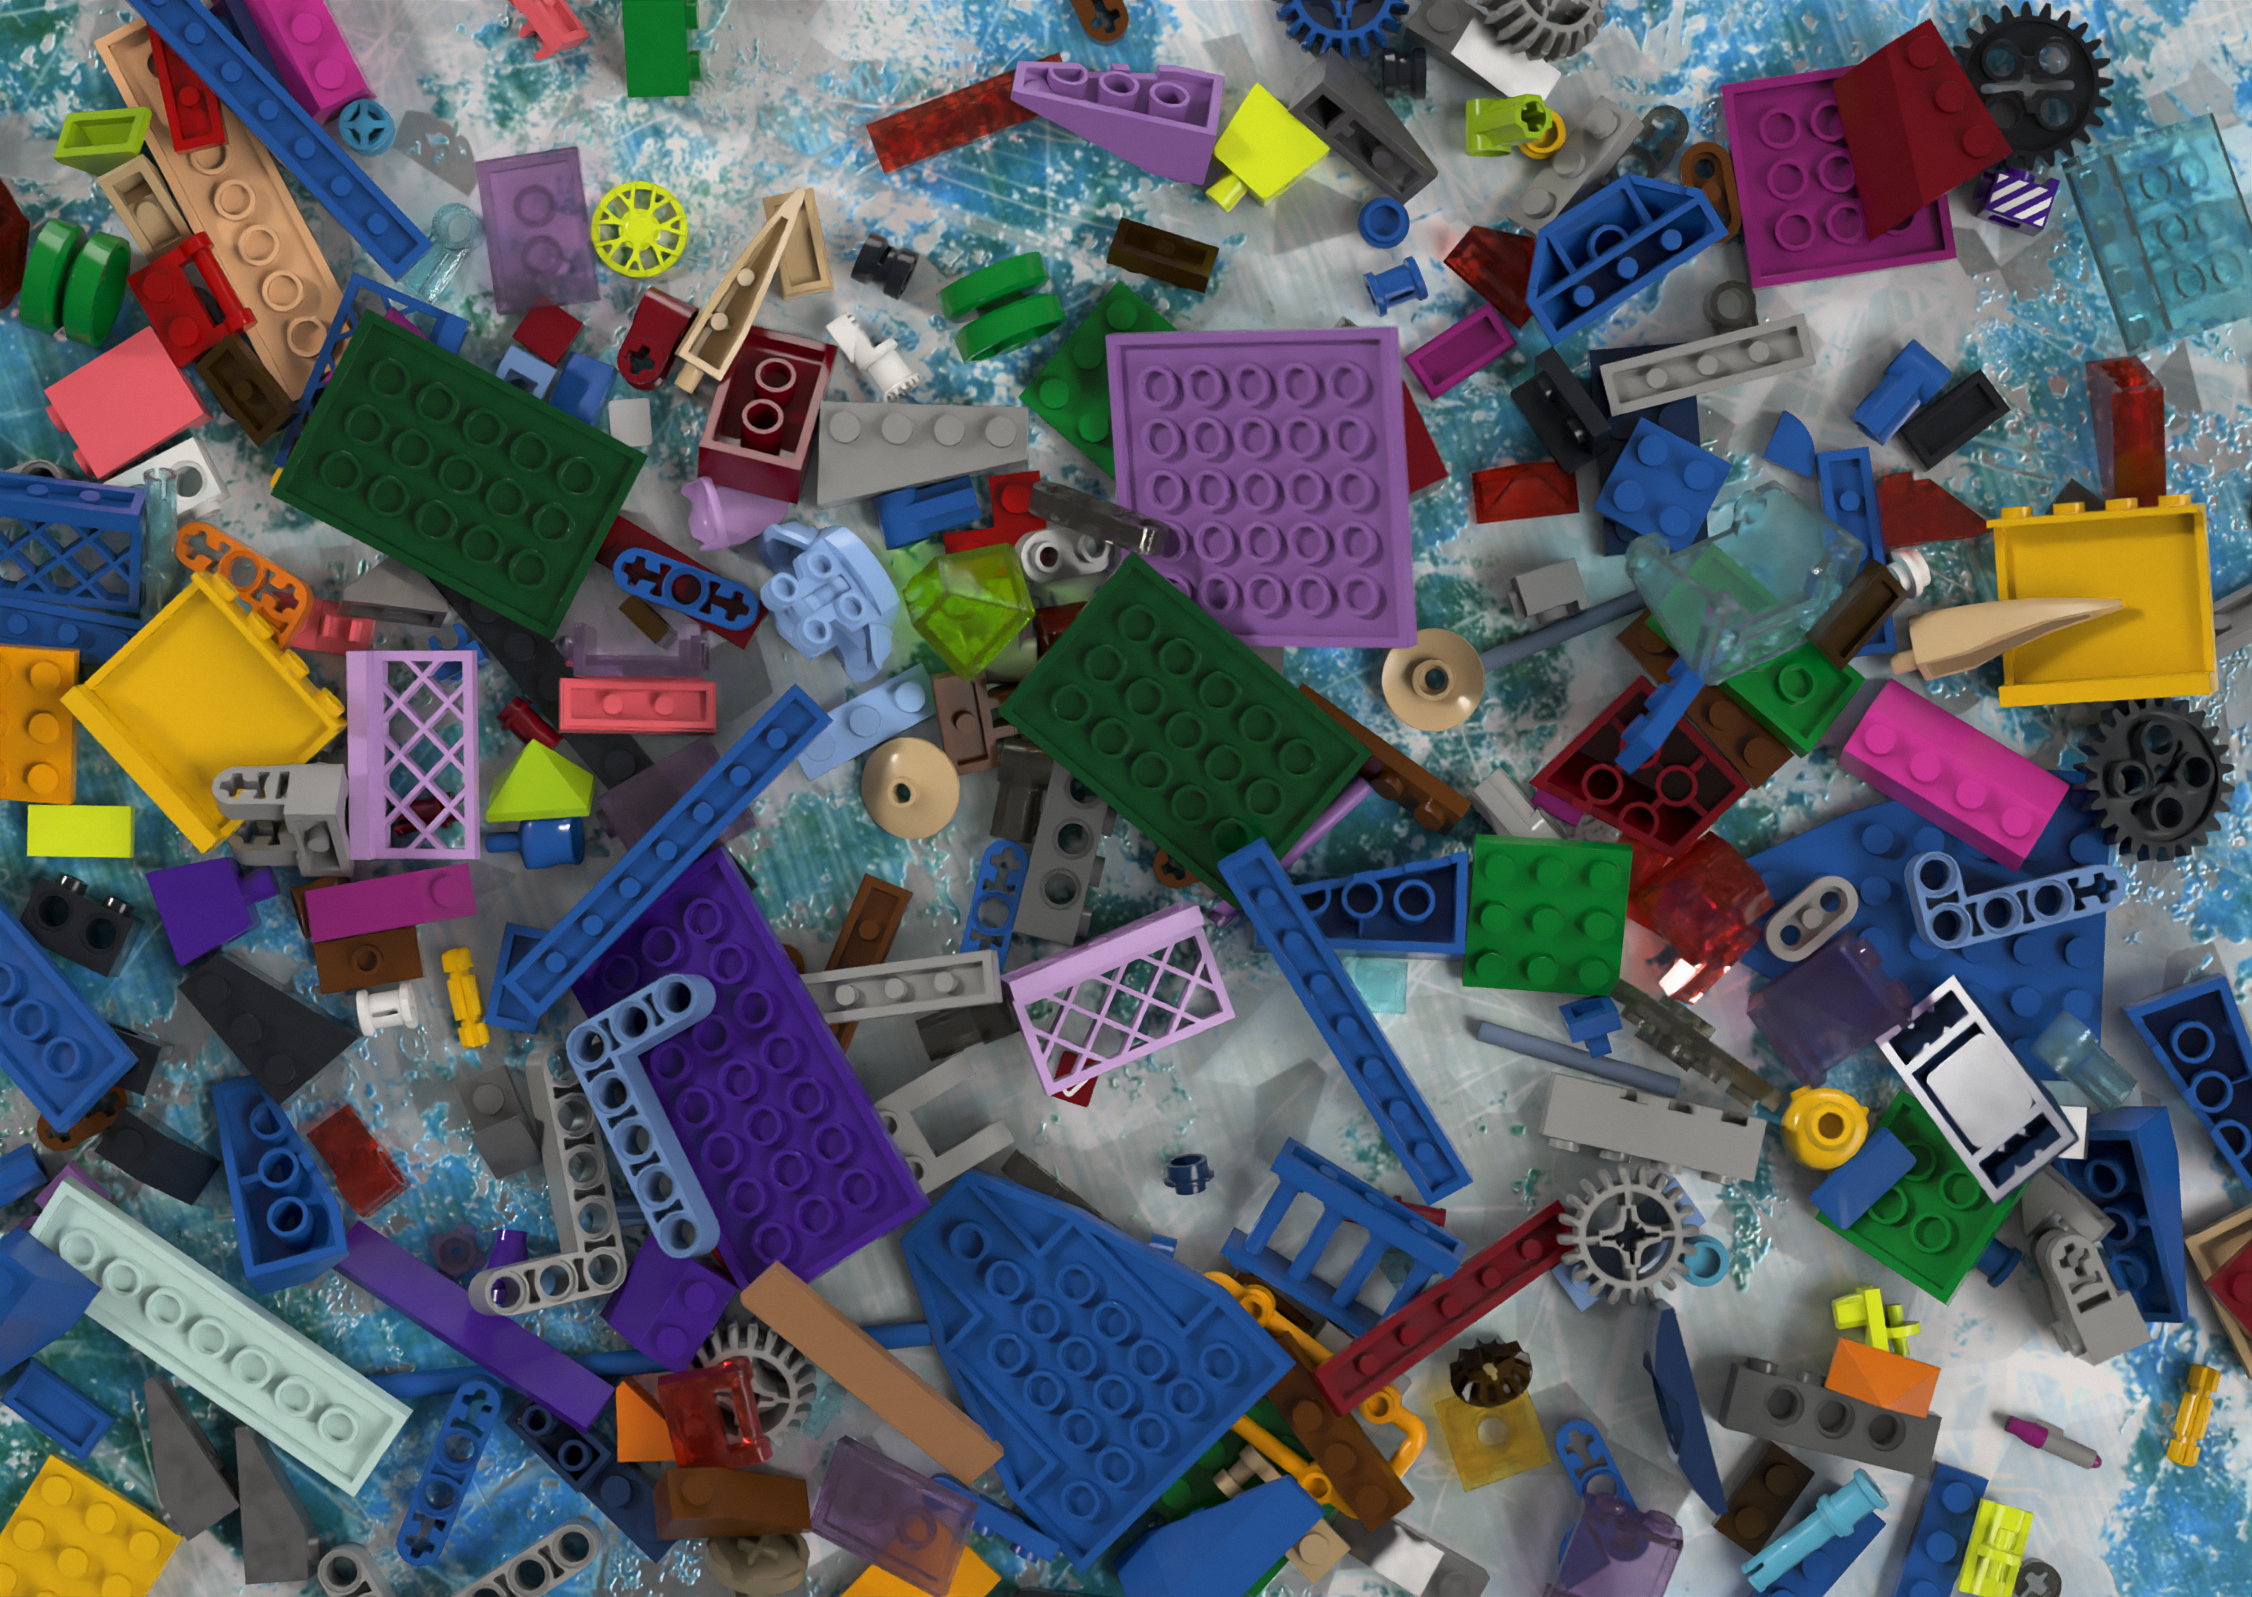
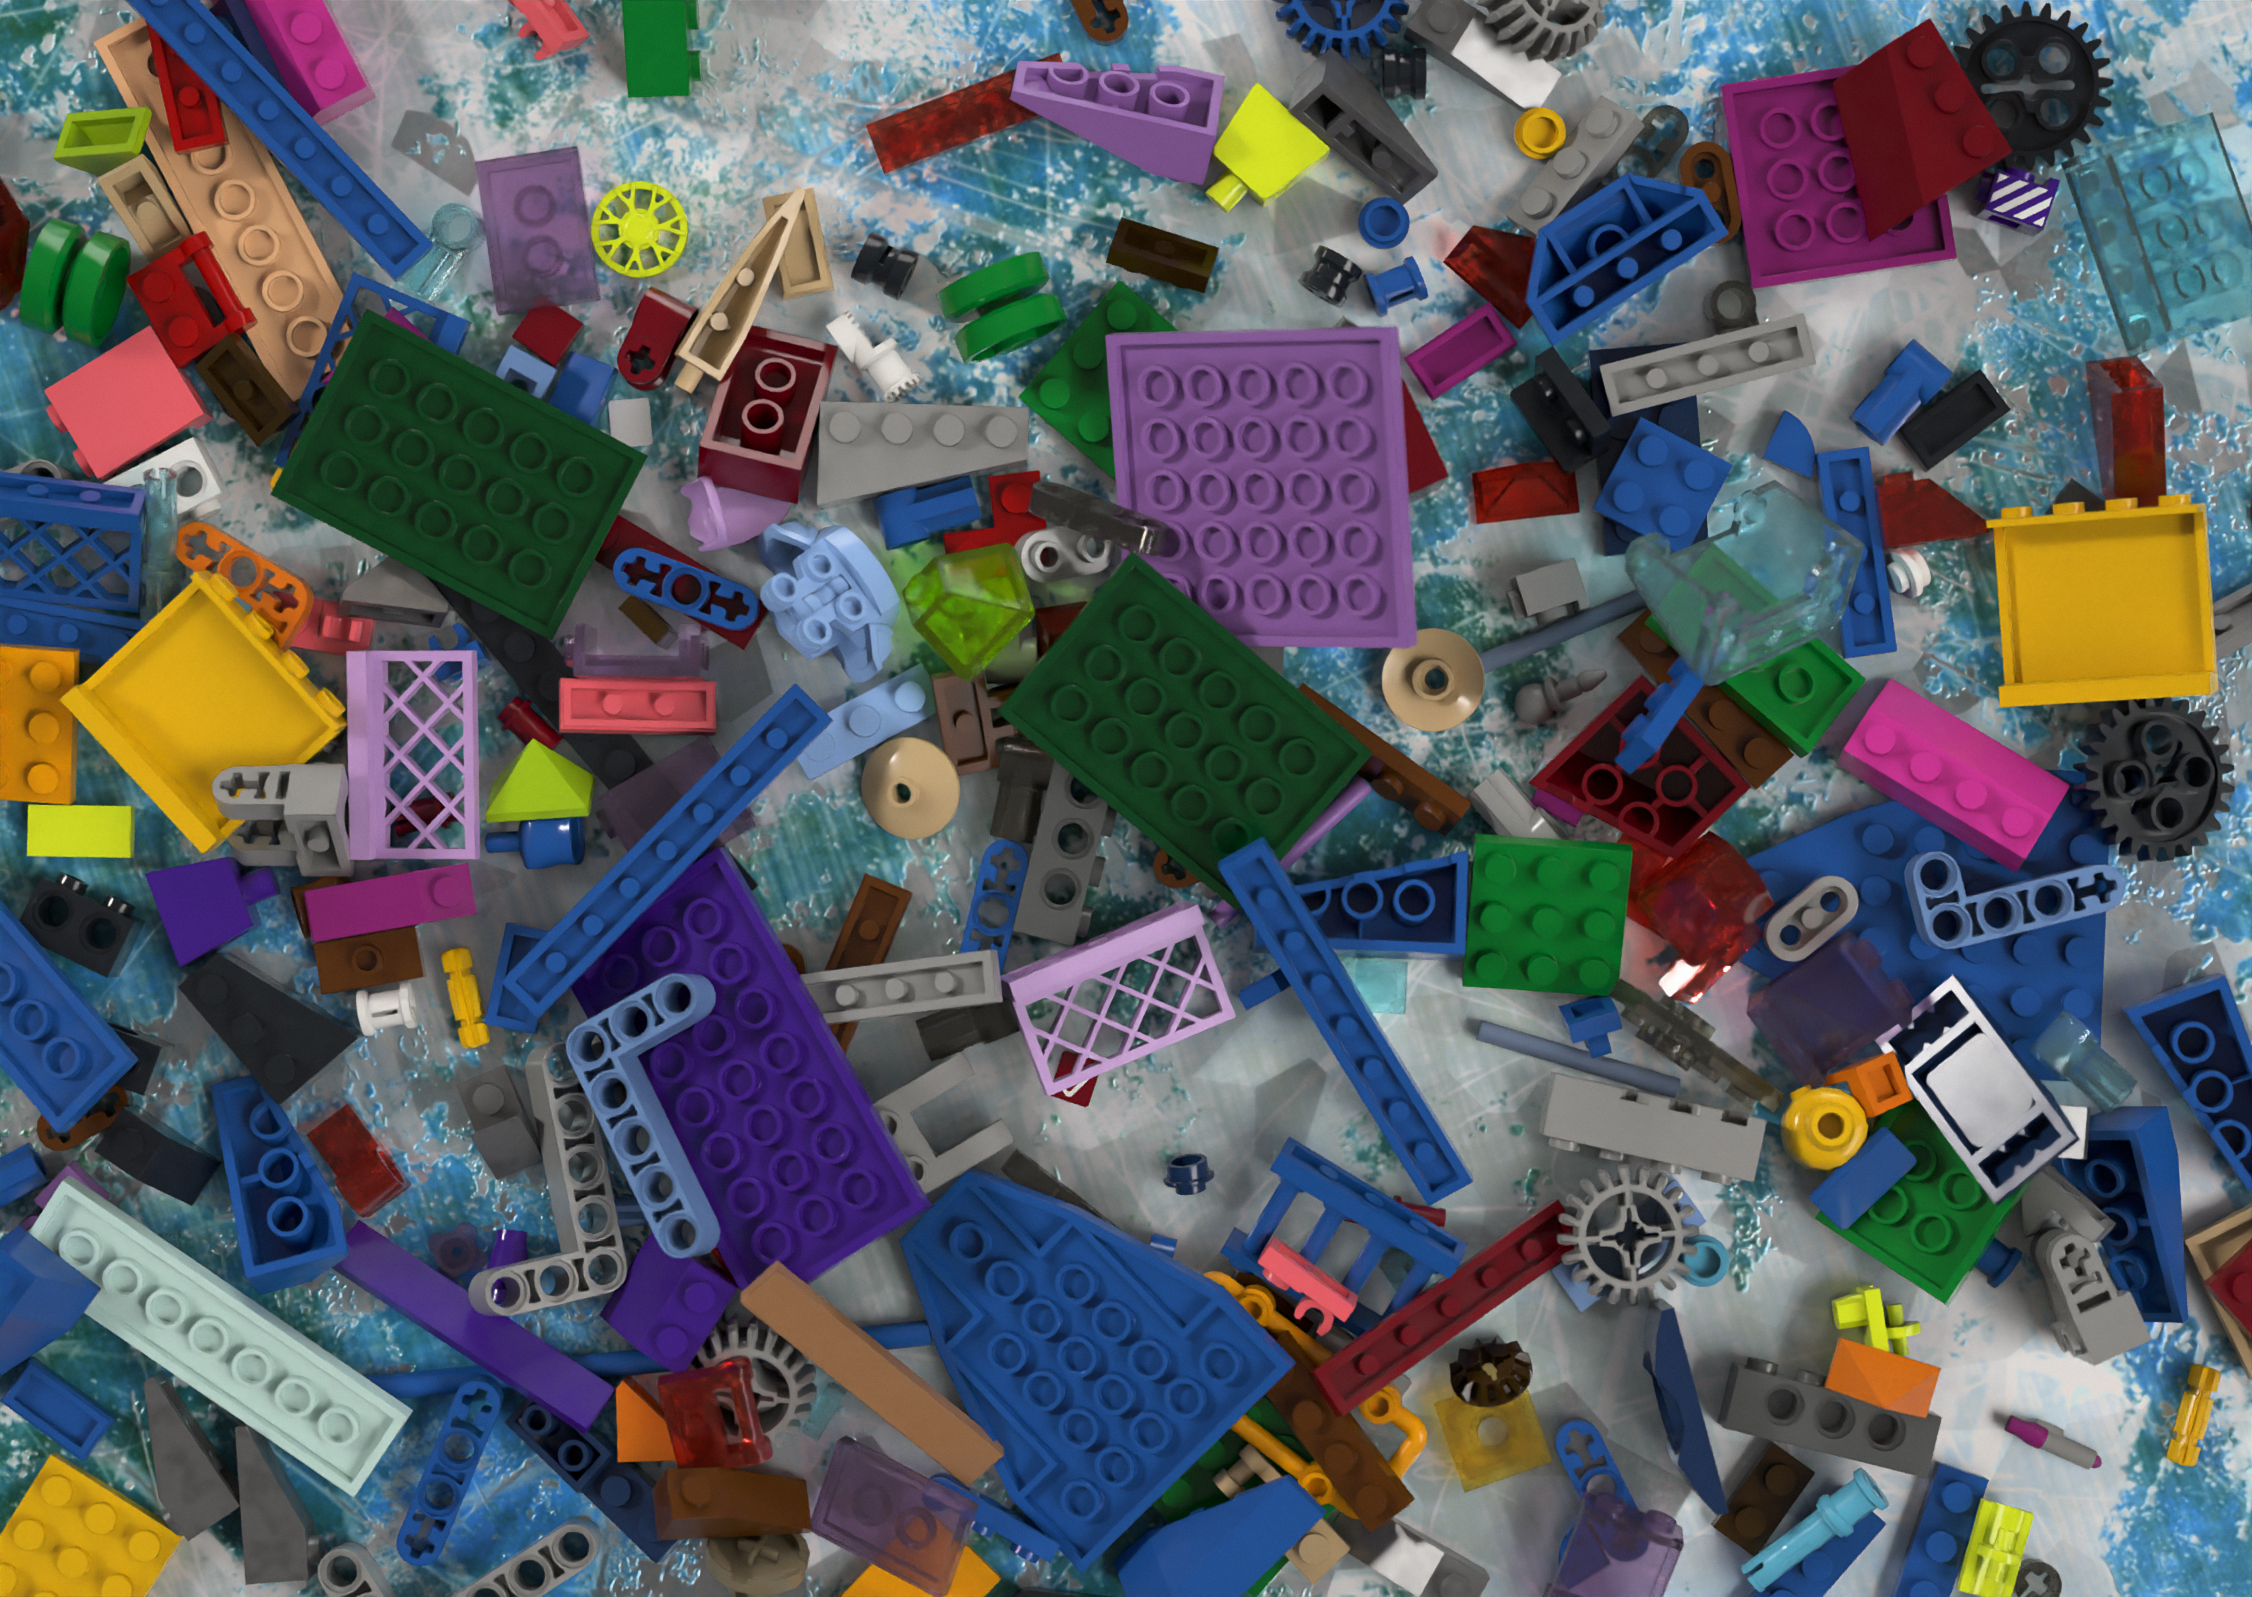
dark azure wheel [338,99,396,157] -> none
lime piece [1465,93,1552,157] -> none
dark brown tile [1804,558,1909,672] -> none
tan piece [1890,597,2124,681] -> none
none -> blue tile [1238,967,1291,1011]
none -> coral plate [1257,1236,1359,1336]
none -> black wheel [1298,245,1363,308]
none -> light grey bar [1514,669,1607,724]
none -> orange panel [1821,1050,1913,1119]

